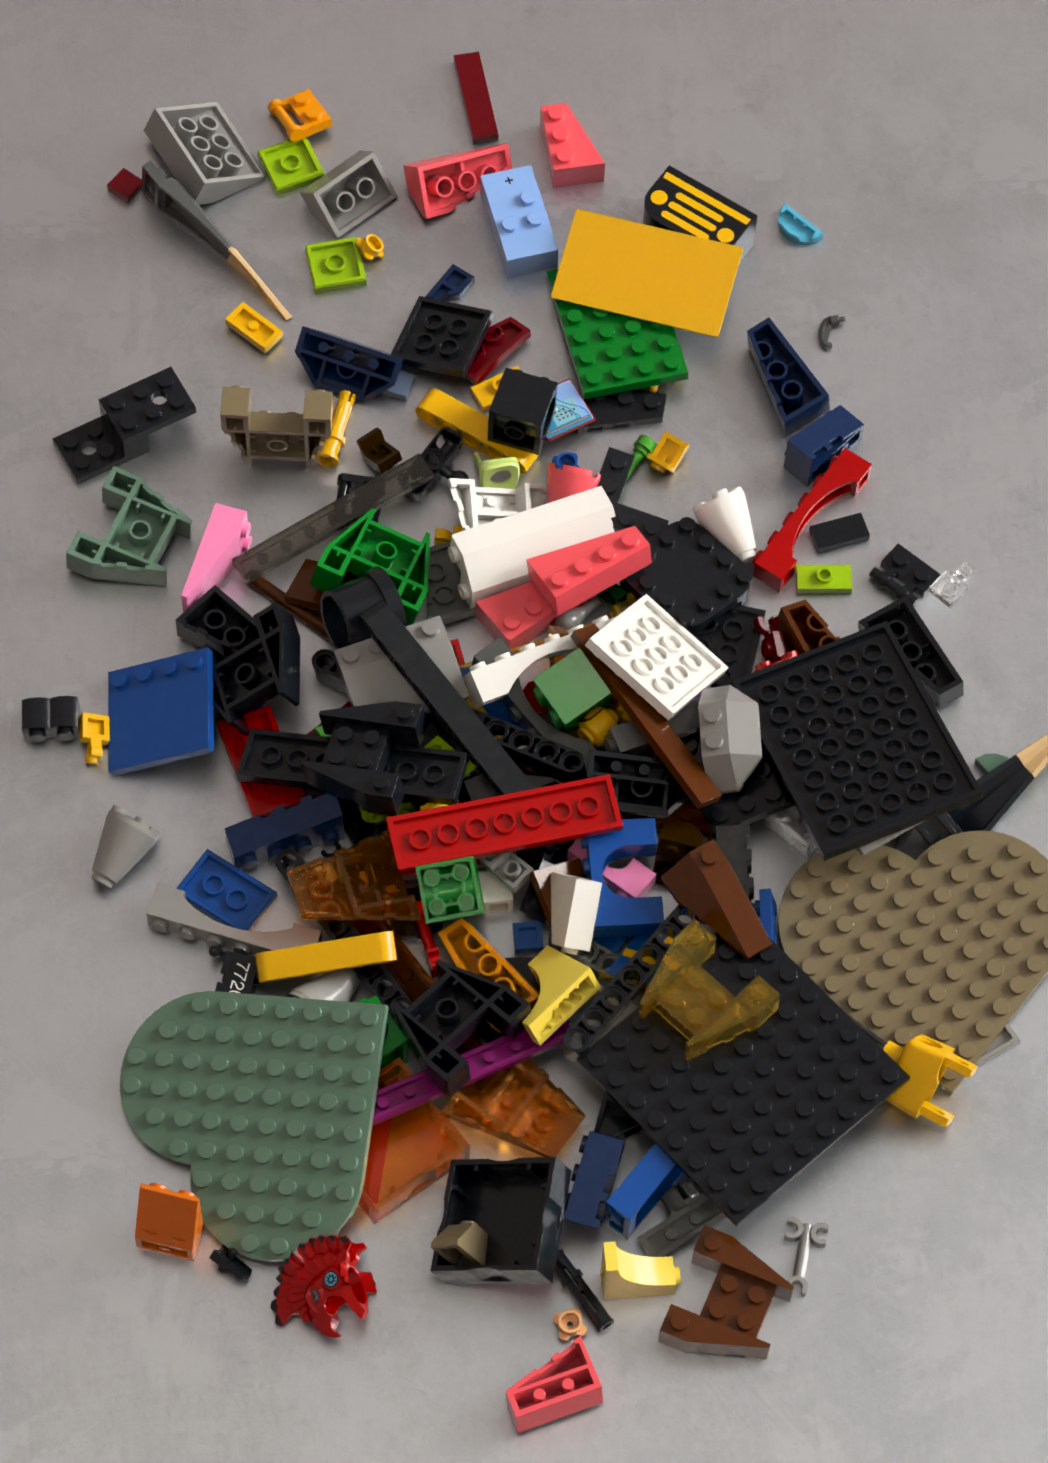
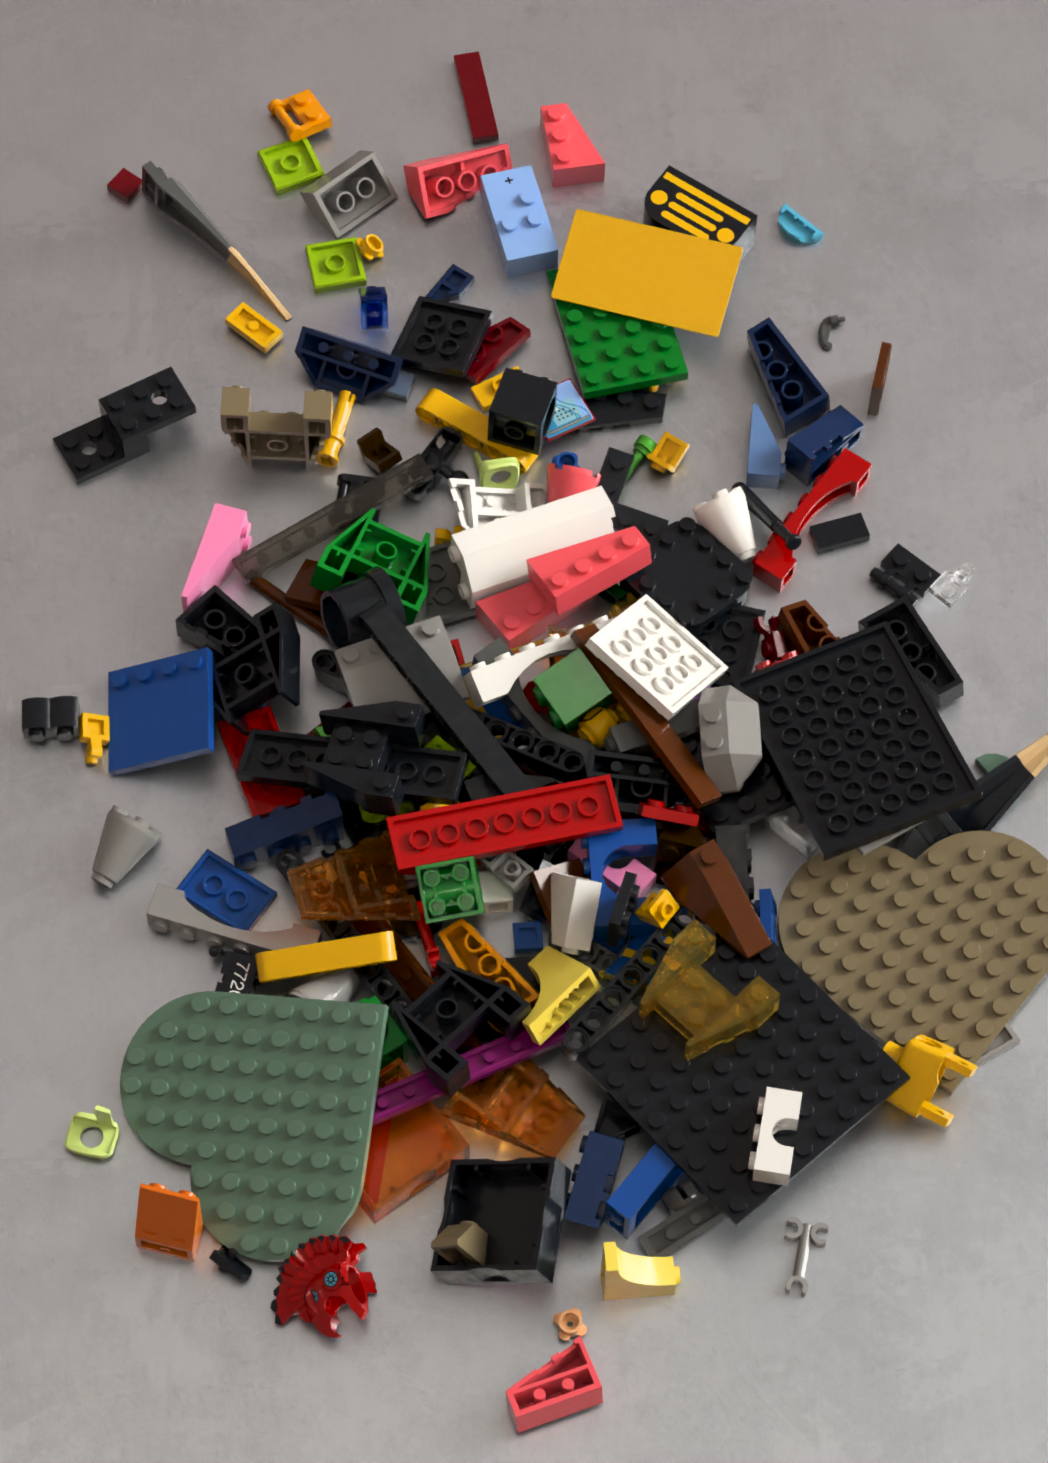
sand green wedge [66,466,192,586] -> none
light grey slope [144,102,267,205] -> none
light grey piece [555,597,601,635] -> none
black pin [555,1249,614,1332] -> none
reddish brown wedge [658,1225,794,1359] -> none
lime plate [796,565,852,594] -> none
none -> yellowish green piece [65,1105,119,1159]
none -> clear blue slope [358,286,388,330]
none -> black plate [606,871,640,948]
none -> yellow bracket [635,889,680,929]
none -> red plate [638,799,699,827]
none -> black piece [731,482,802,550]
none -> medium blue slope [746,404,786,490]
none -> white arch [748,1087,802,1186]
none -> reddish brown tile [867,342,892,416]

